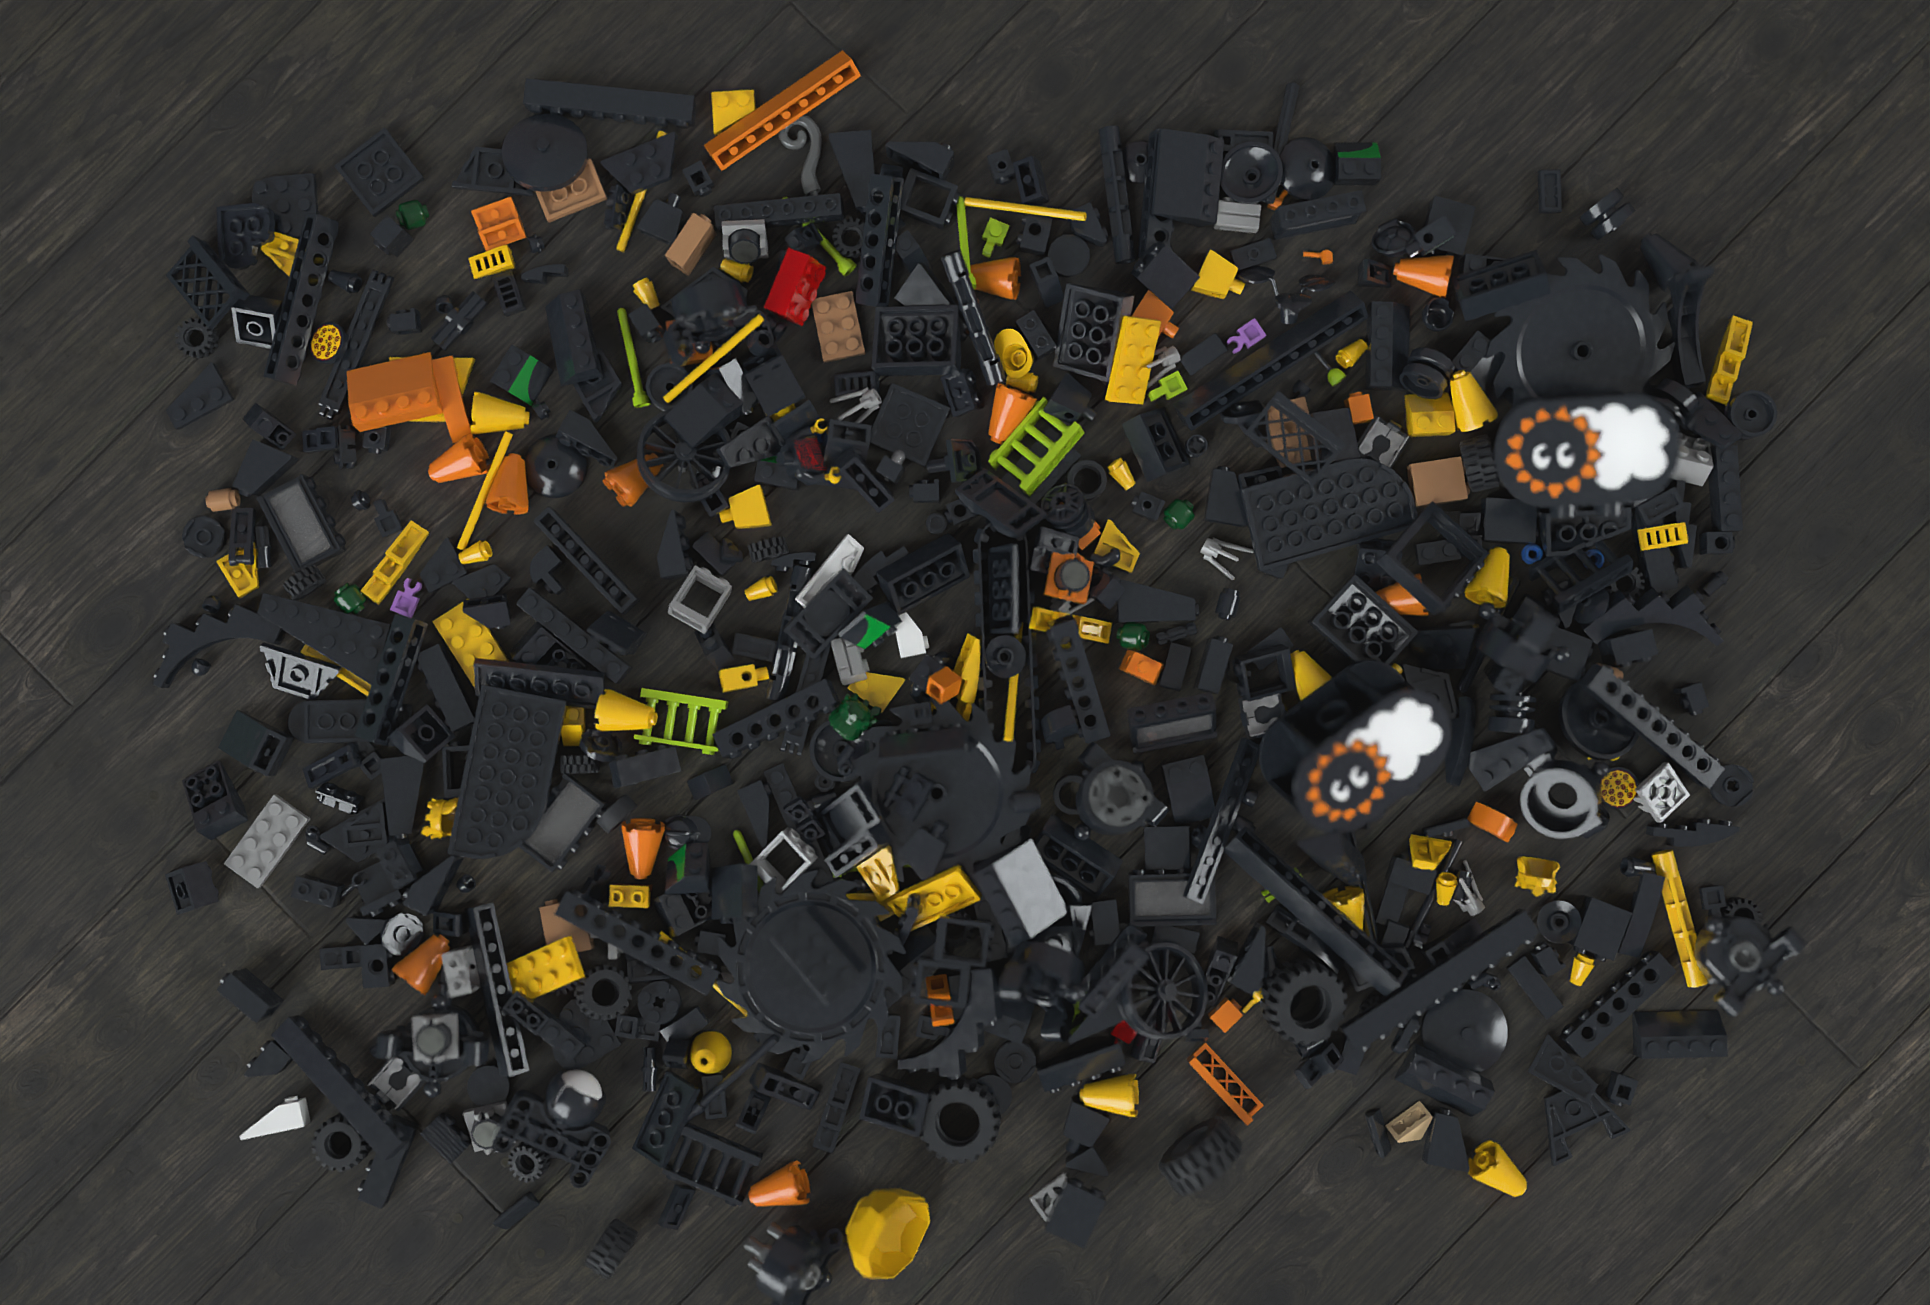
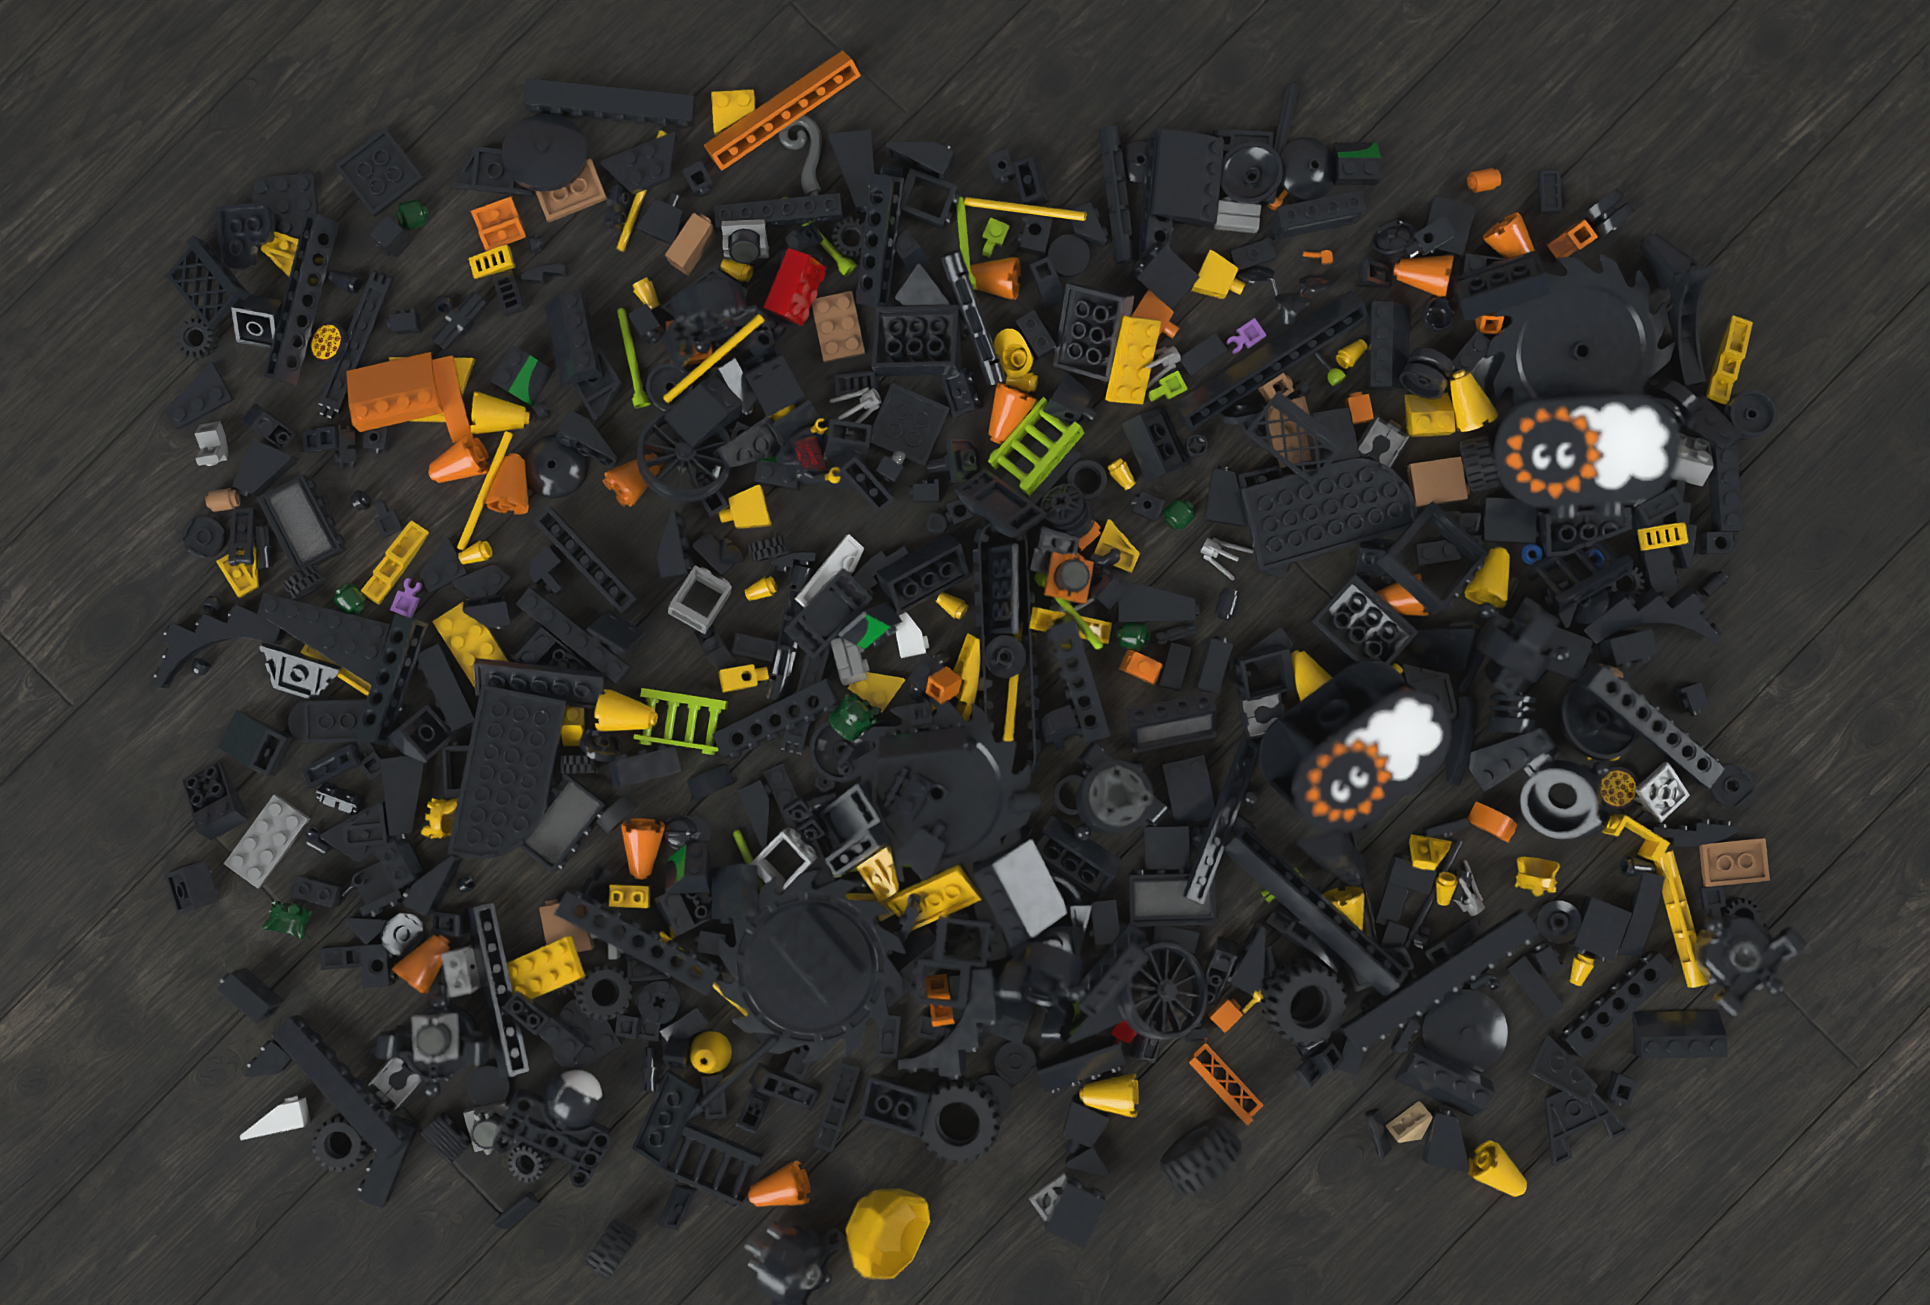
none -> light grey brick [195,421,228,466]
none -> dark green hair [263,901,312,939]
none -> yellow cone [936,592,969,620]
none -> lime piece [1034,573,1102,649]
none -> medium nougat brick [1258,373,1295,404]
none -> orange brick [1467,168,1501,193]
none -> orange brick [1475,312,1504,334]
none -> orange cone [1483,212,1535,259]
none -> orange brick [1547,219,1598,262]
none -> yellow panel [1601,813,1670,862]
none -> medium nougat plate [1699,838,1770,887]

